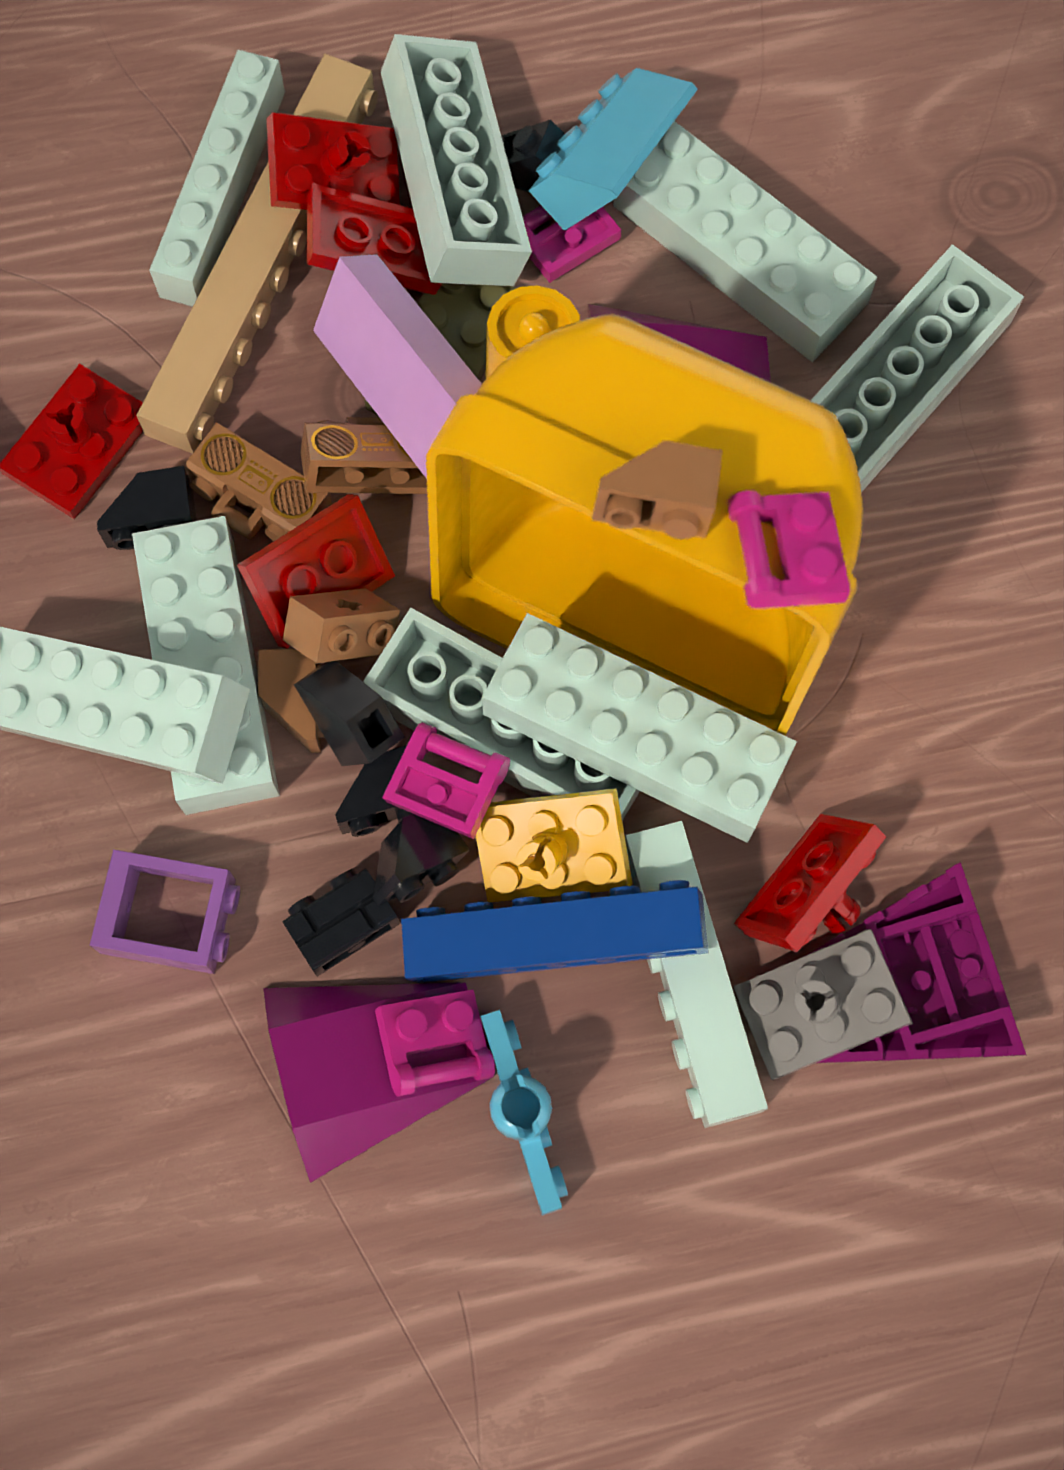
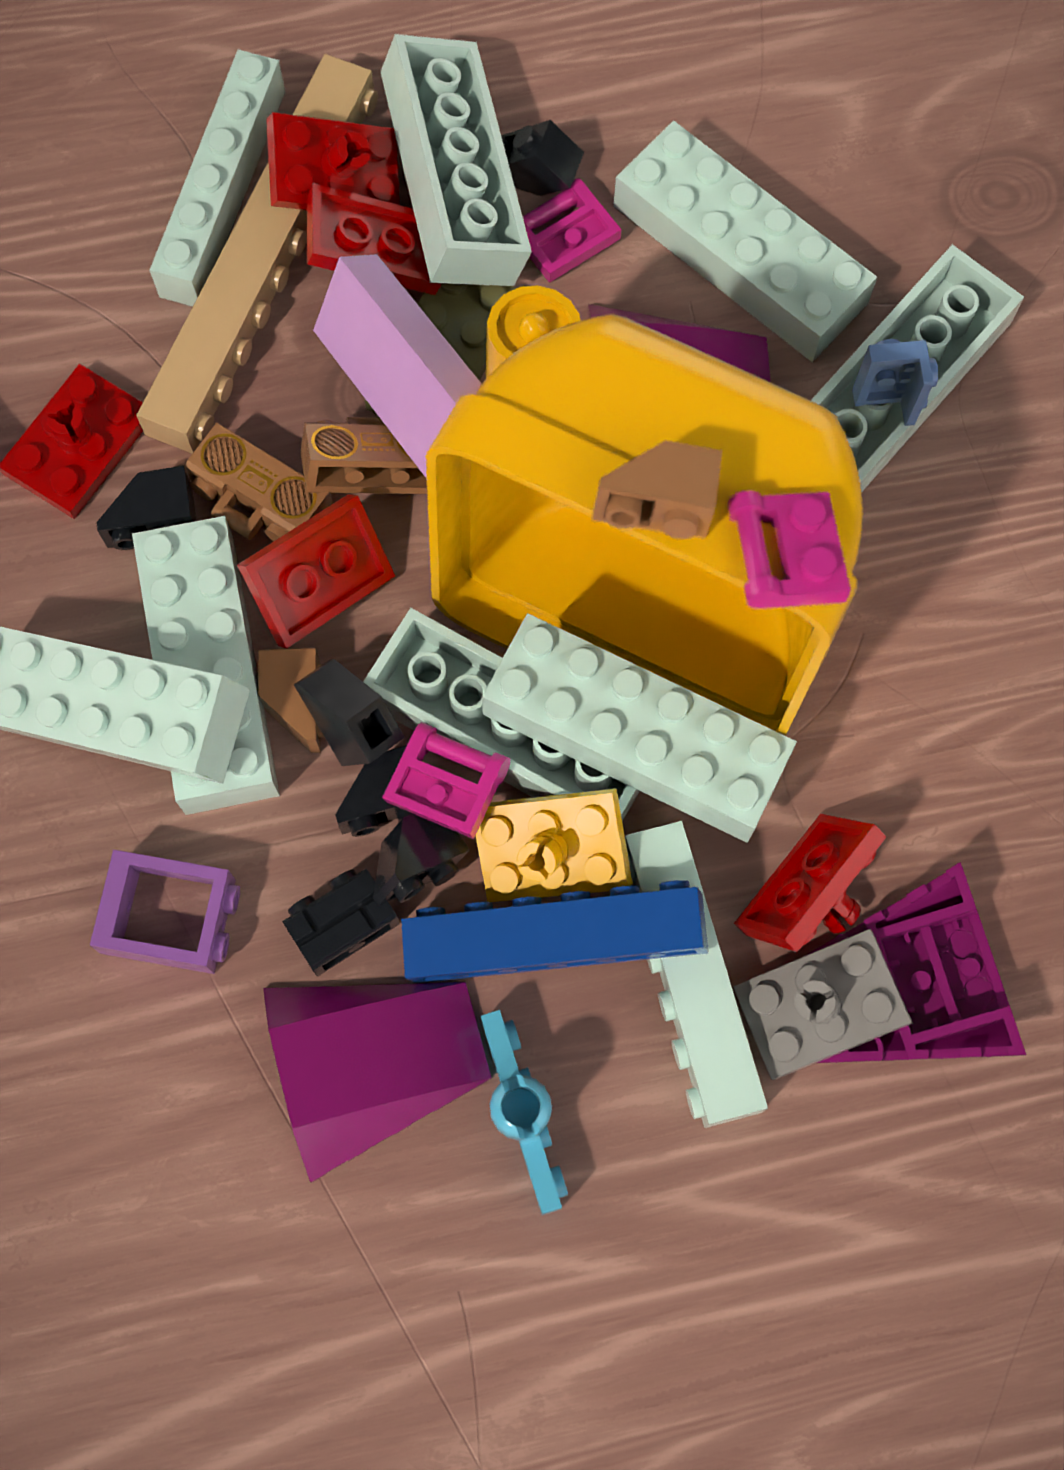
medium nougat brick [283,588,400,663] -> none
dark pink plate [375,989,495,1097] -> none
medium azure slope [529,68,698,231] -> none
none -> medium blue bracket [852,339,938,426]

